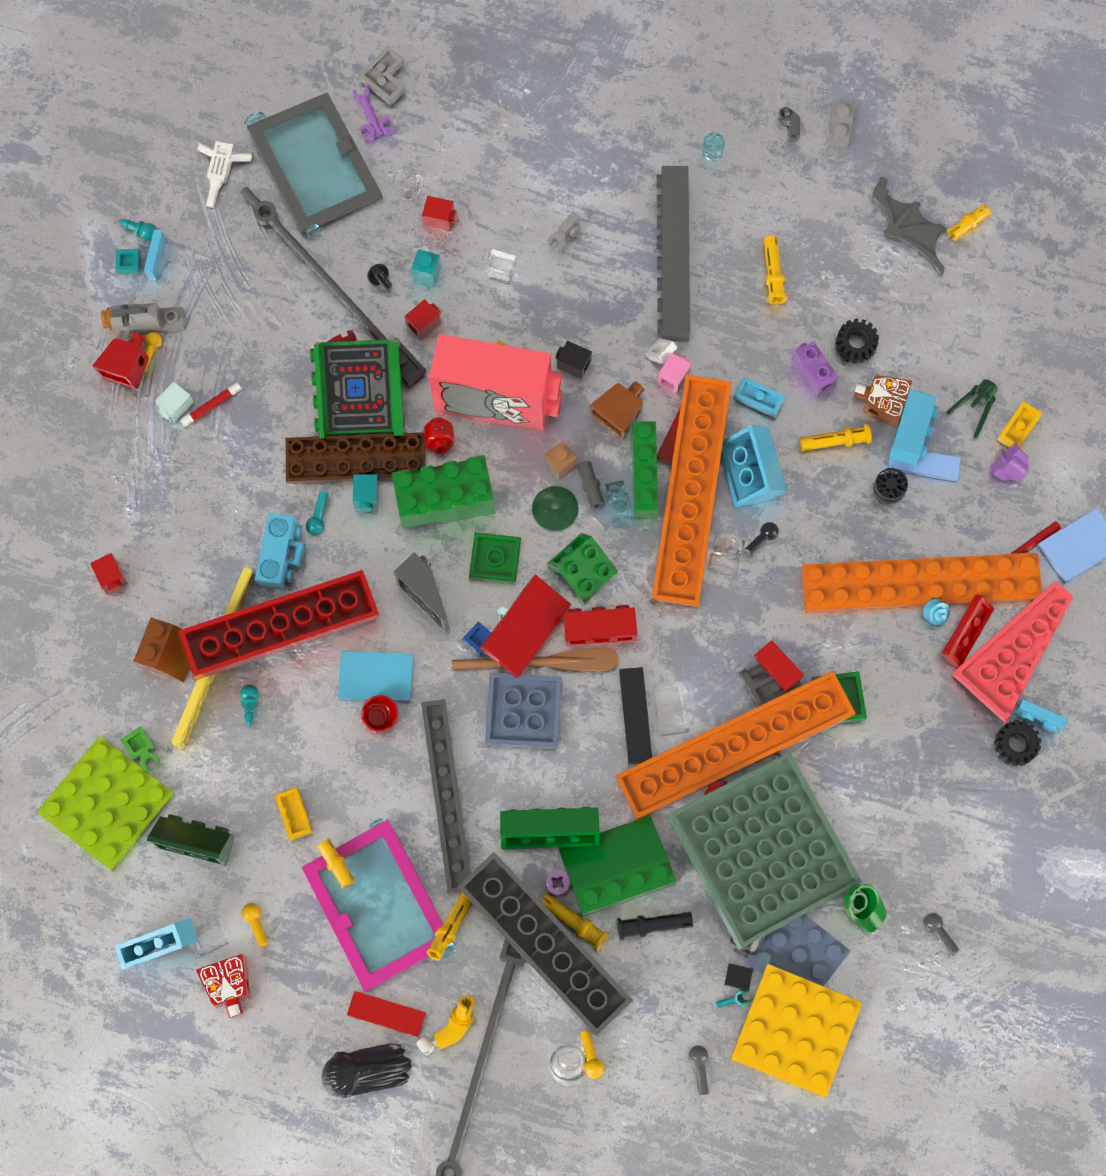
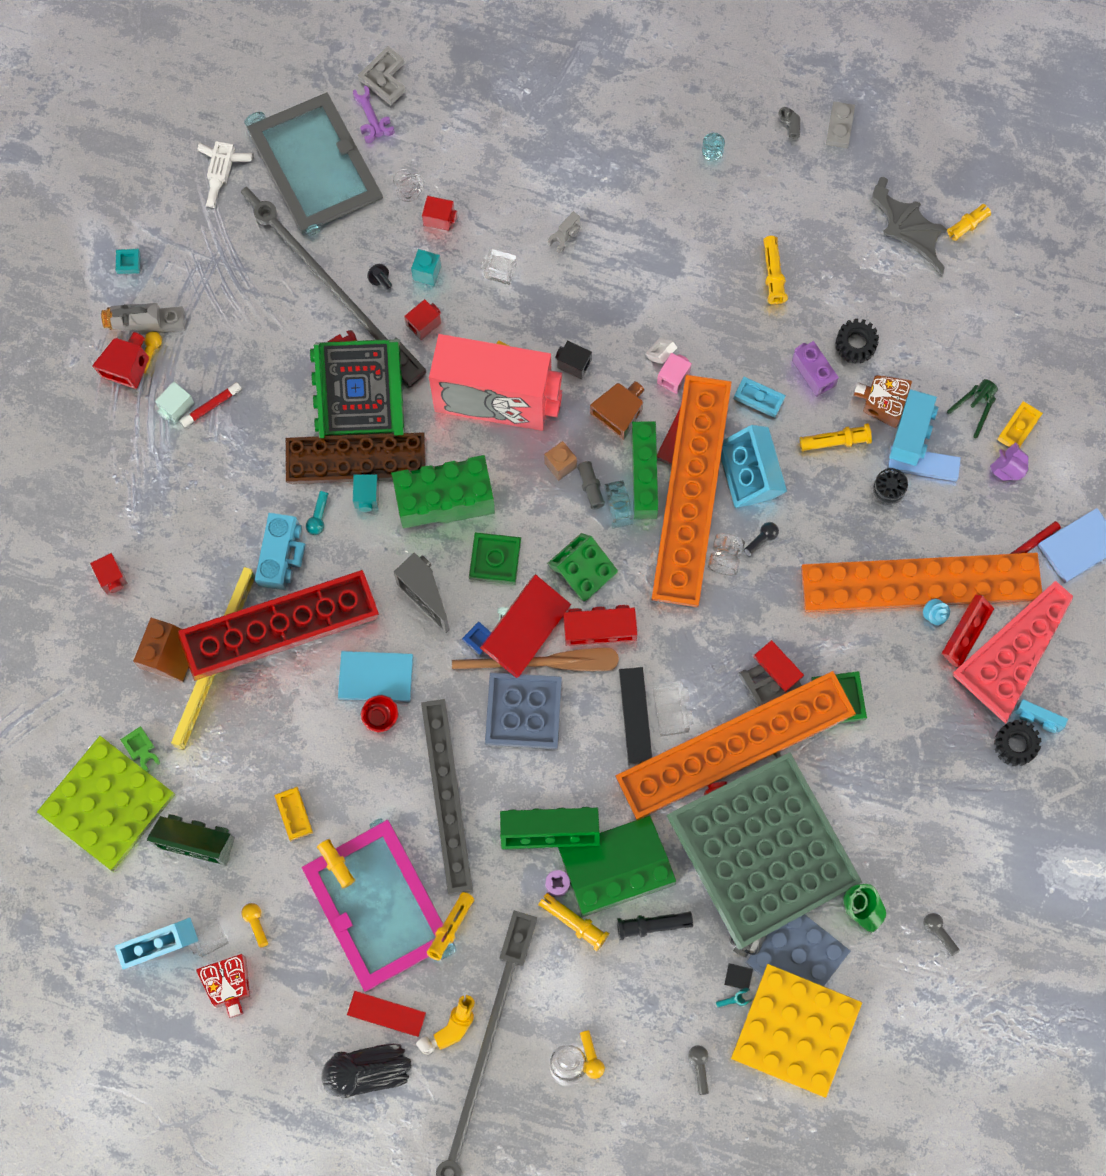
teal bar [118,219,158,241] -> none
medium azure tile [144,230,167,281] -> none
teal bar [240,685,259,726] -> none
red head [423,417,455,453] -> none
dark grey brick [457,852,633,1036] -> none
clear green dish [532,486,579,531] -> none
dark grey brick [656,166,690,342] -> none

